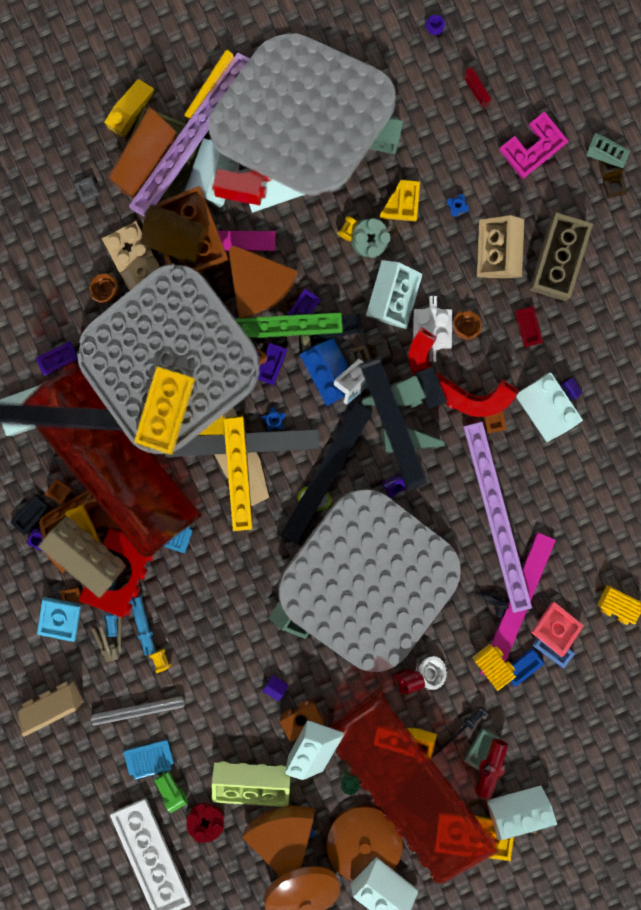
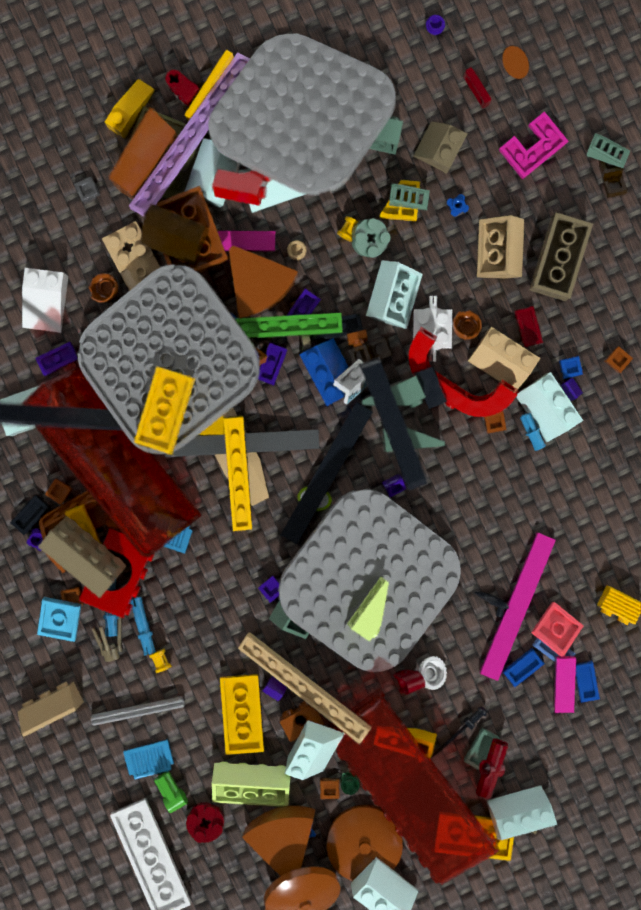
blue plate [261,407,286,432] -> none
lavender plate [463,422,532,613] -> none
yellow brick [472,644,516,691] -> none
none -> white slope [22,268,69,333]
none -> dark red piece [165,70,200,107]
none -> yellow plate [220,674,264,755]
none -> tan tile [238,632,372,744]
none -> dark purple plate [258,576,279,603]
none -> tan tile [287,240,306,260]
none -> dark orange tile [320,778,340,799]
none -> dark orange plate [347,330,368,347]
none -> yellowish green slope [347,577,389,641]
none -> sand green slope [389,183,430,211]
none -> dark tan slope [414,121,467,174]
none -> tan slope [468,327,540,389]
none -> dark orange sticker [502,46,529,79]
none -> dark azure axle [520,413,546,451]
none -> dark pink tile [554,656,576,713]
none -> blue tile [559,356,583,379]
none -> blue tile [575,661,600,703]
none -> dark orange plate [604,346,633,373]

